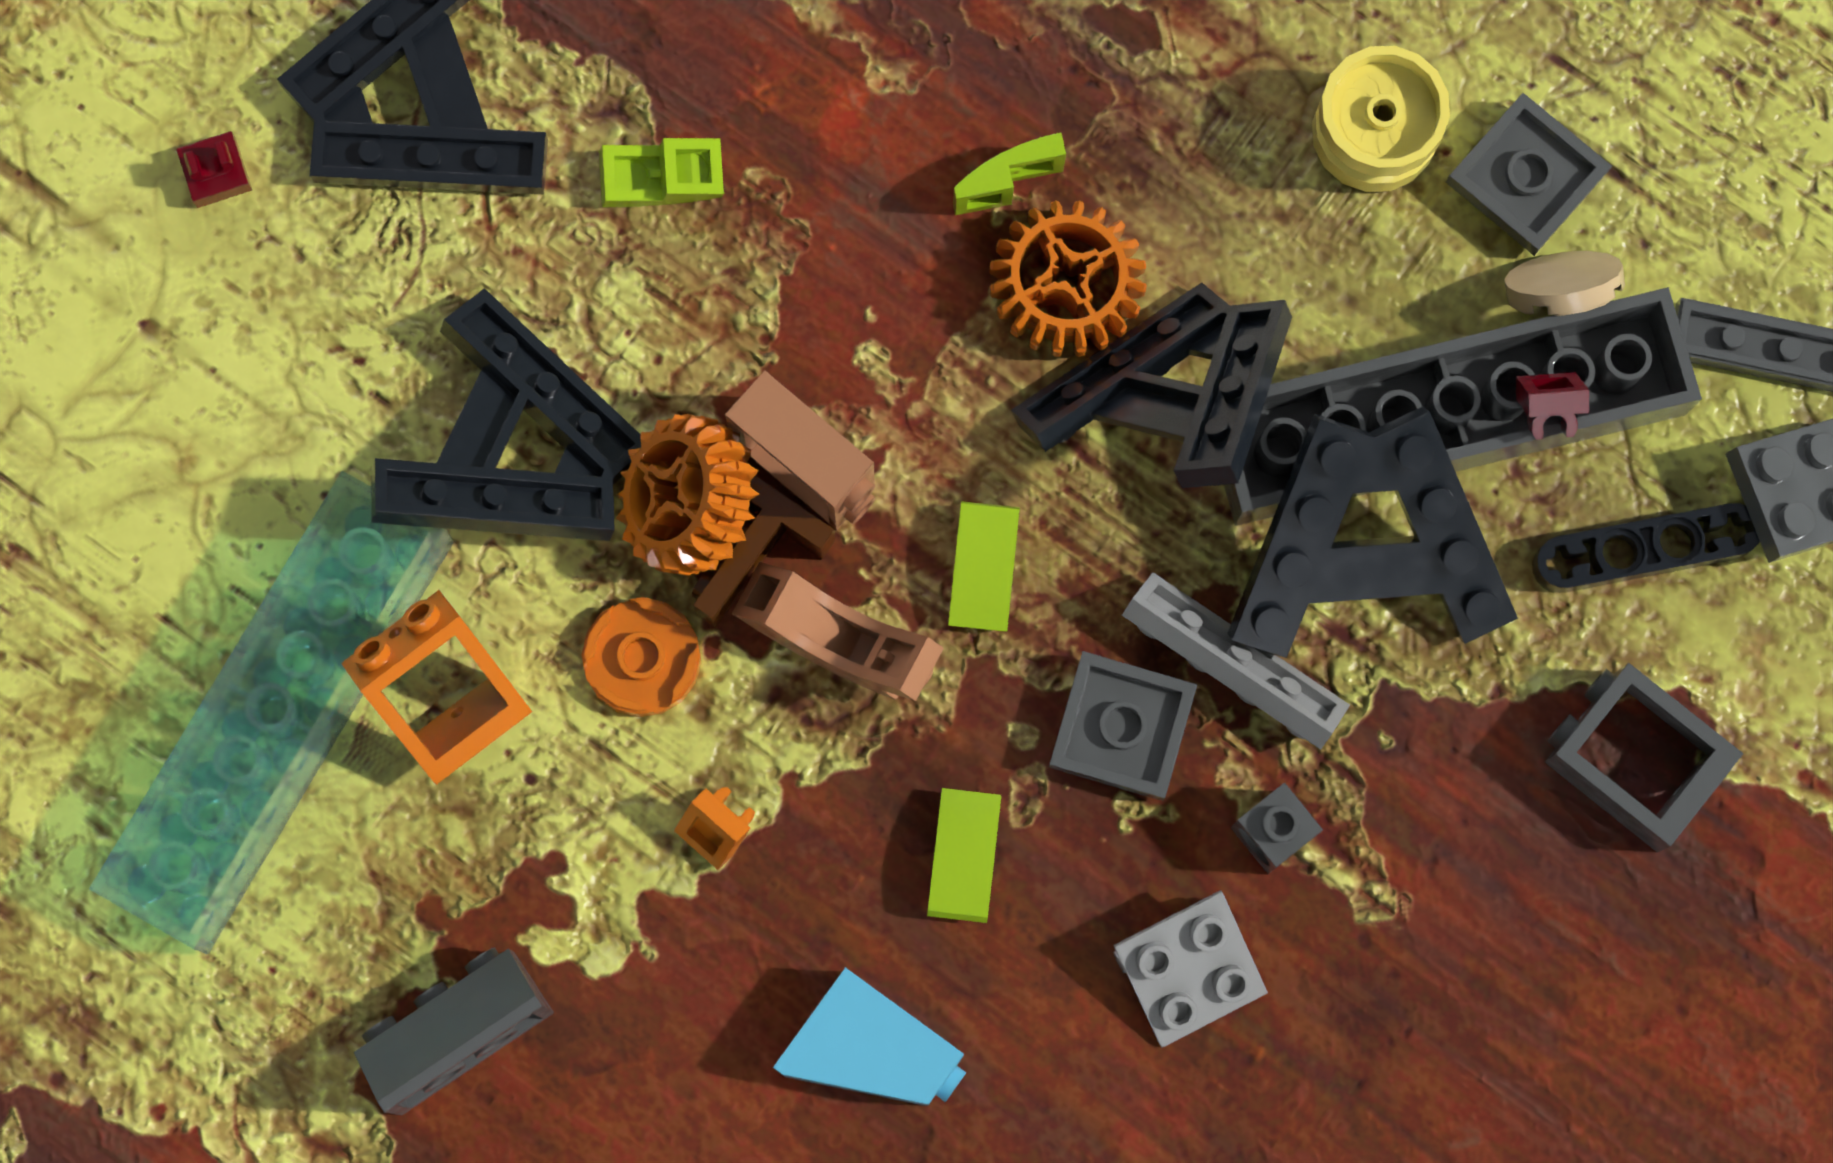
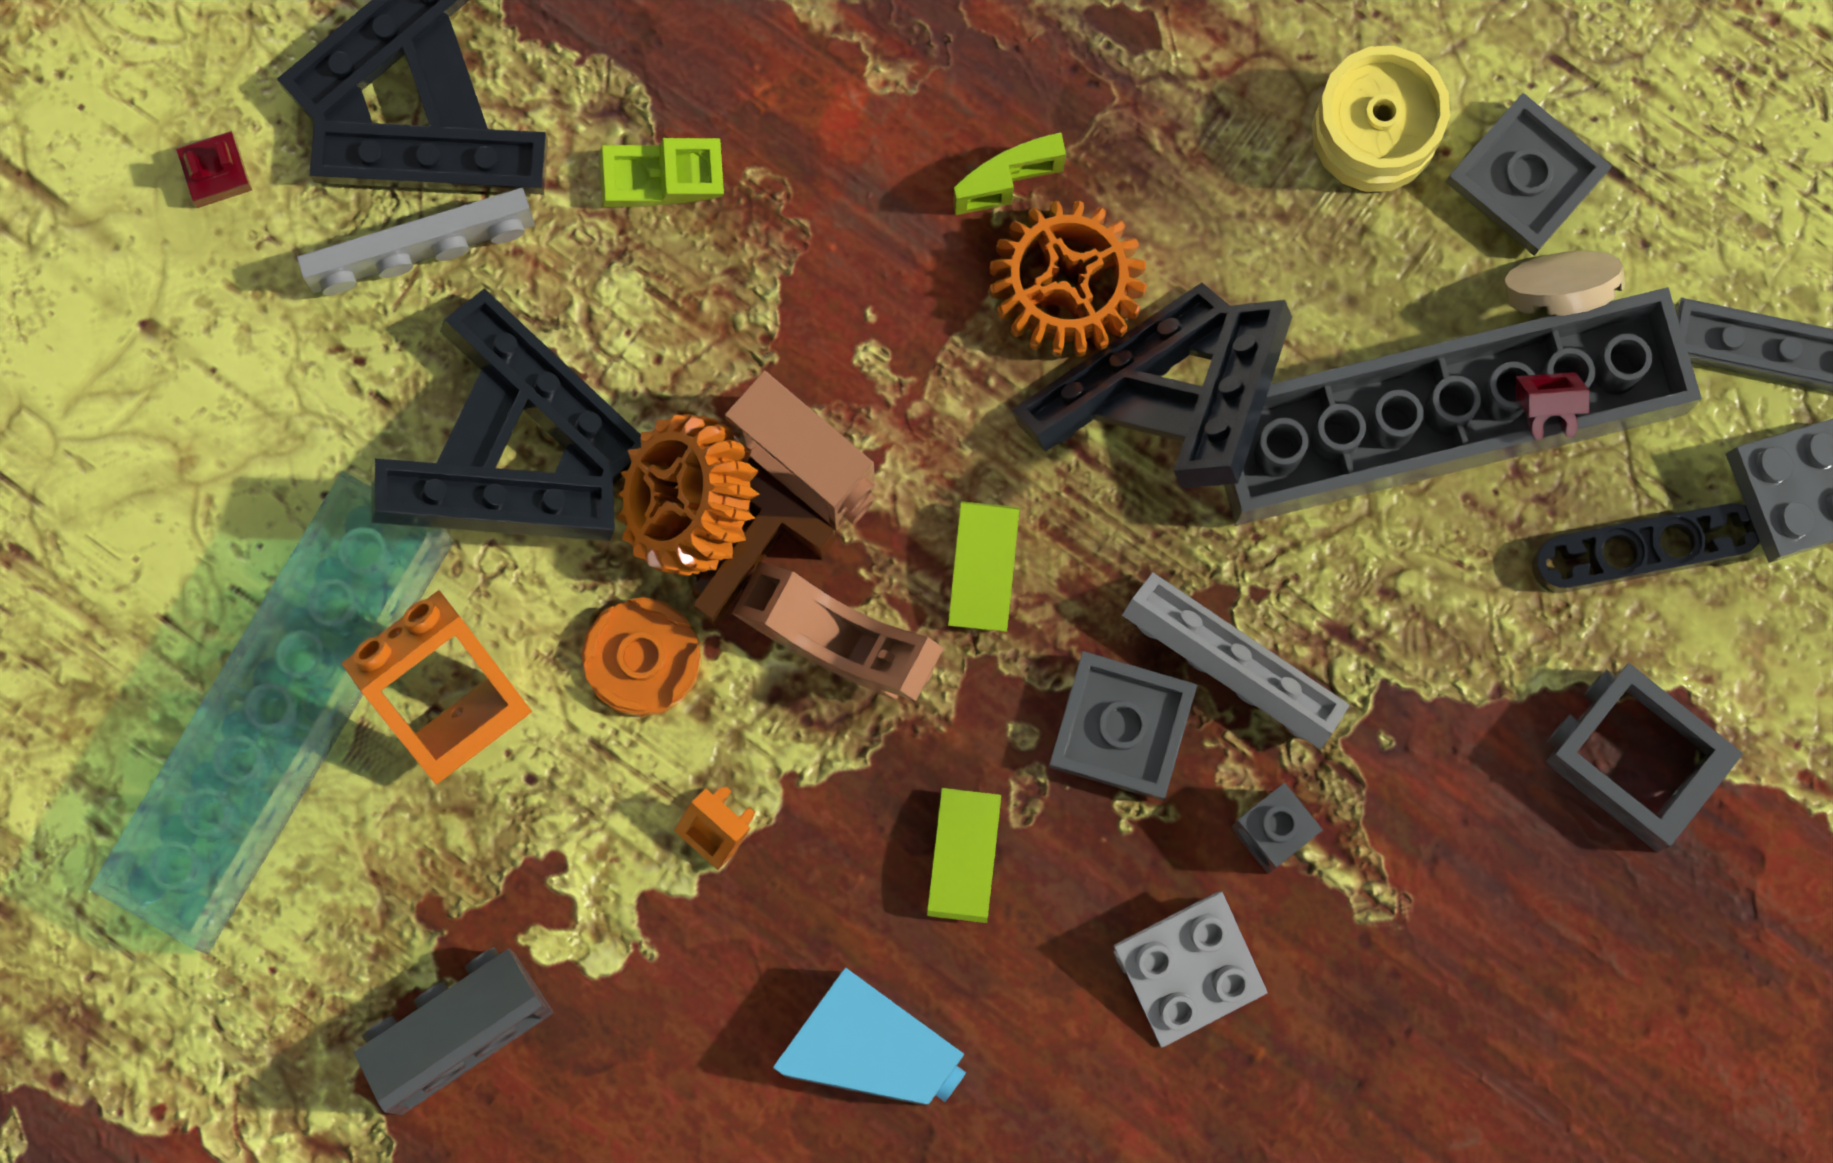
black plate [1227,406,1518,658] -> none
none -> light grey plate [297,187,536,295]

